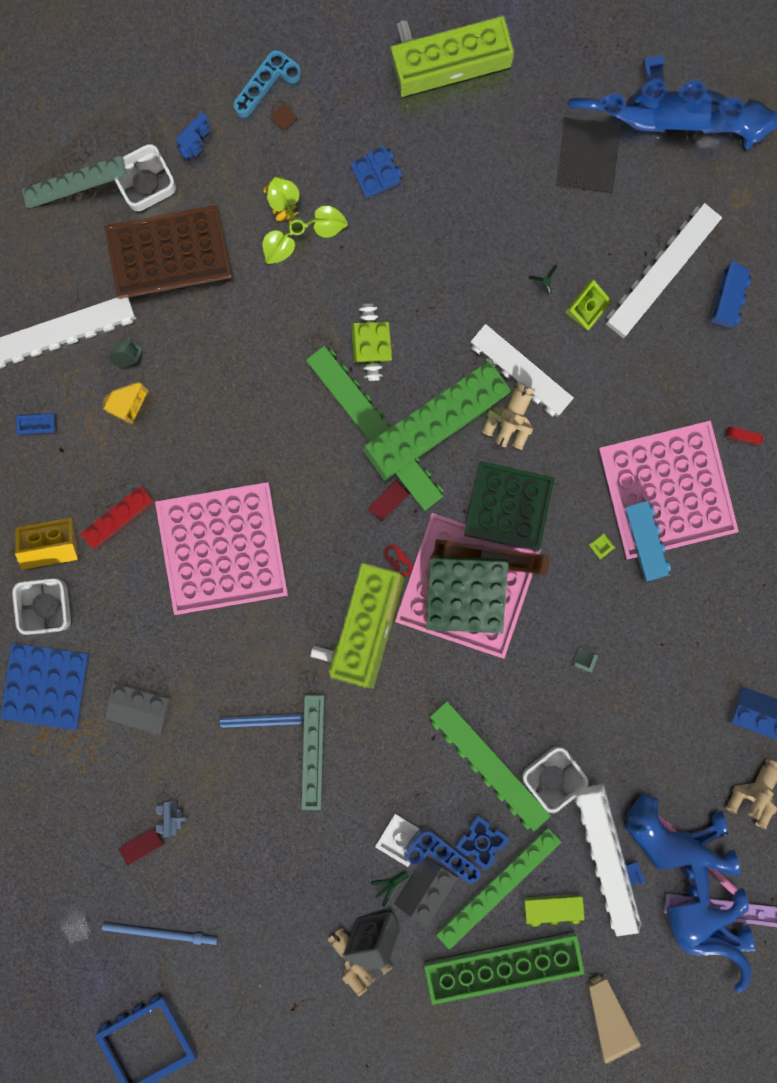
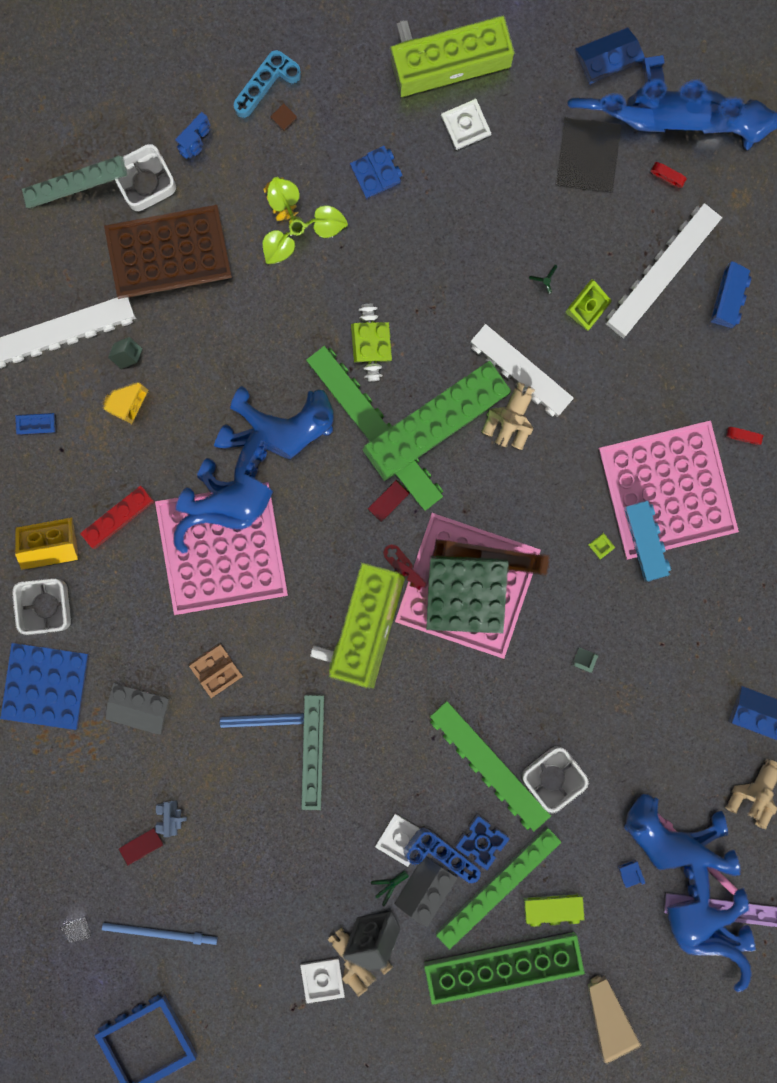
dark green plate [464,461,555,552] -> none
white brick [576,784,642,936] -> none
none -> blue animal [173,386,334,554]
none -> medium nougat slope [188,643,243,698]
none -> white plate [301,958,345,1003]
none -> dark red slope [392,559,427,590]
none -> white plate [441,99,491,150]
none -> blue slope [575,27,645,84]
none -> red beam [650,162,687,188]

